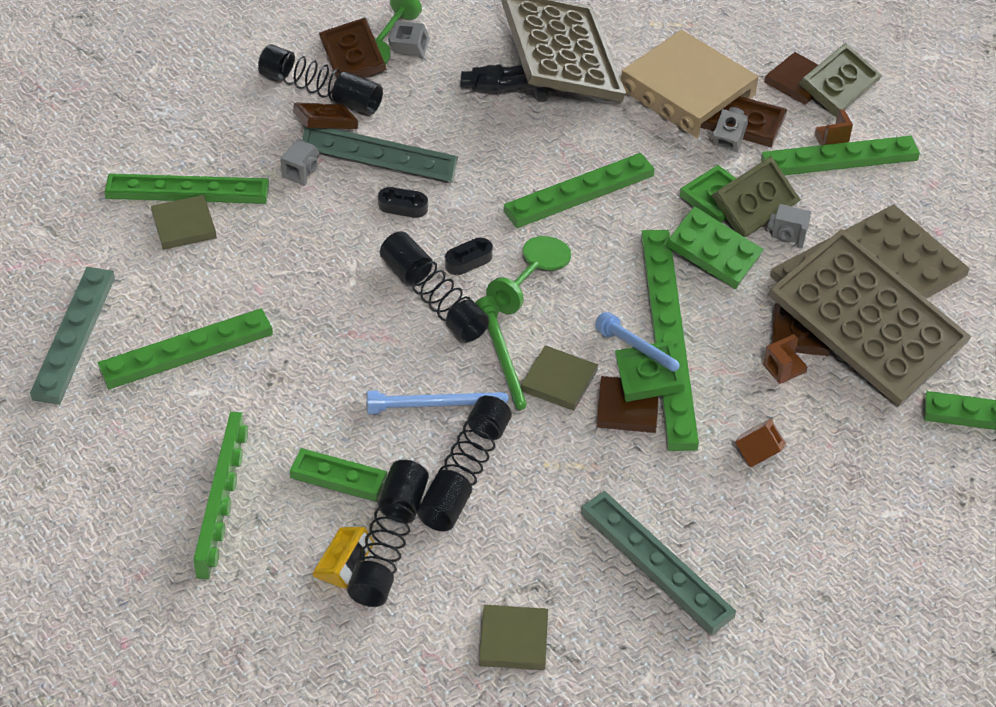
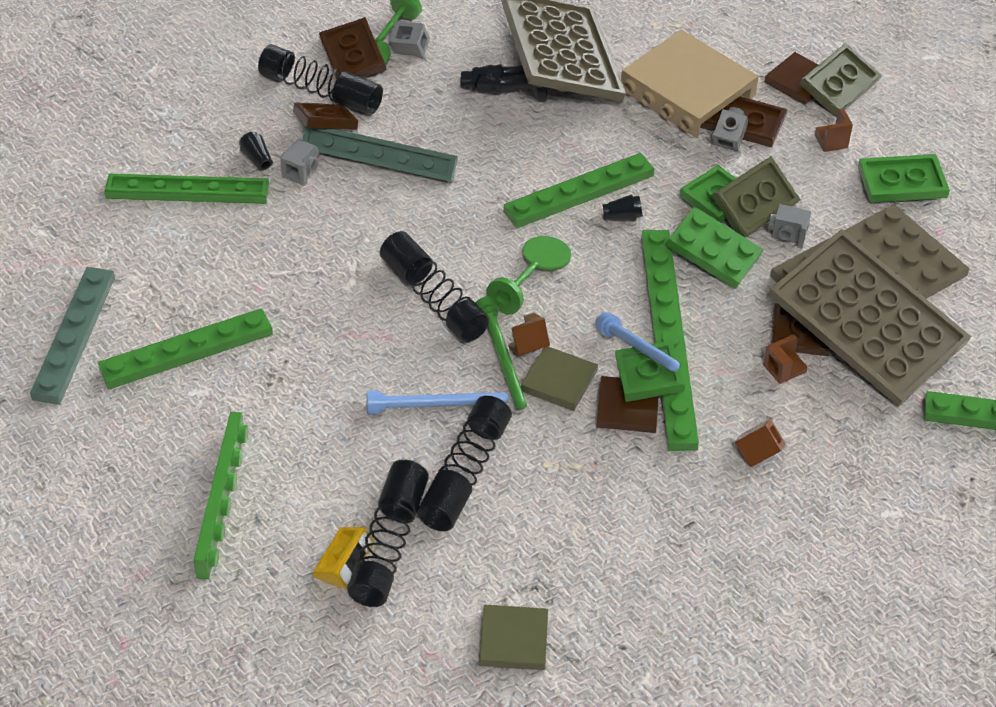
olive tile [151,195,217,250] -> none
bright green plate [290,448,387,502] -> none
black beam [378,187,428,218] -> none
black beam [445,238,493,275] -> none
sand green plate [581,491,736,635] -> none
bright green plate [761,135,920,175] -> none
none -> black cone [239,131,273,171]
none -> dark orange panel [508,313,550,356]
none -> black cone [602,194,643,221]
none -> bright green plate [858,154,950,203]

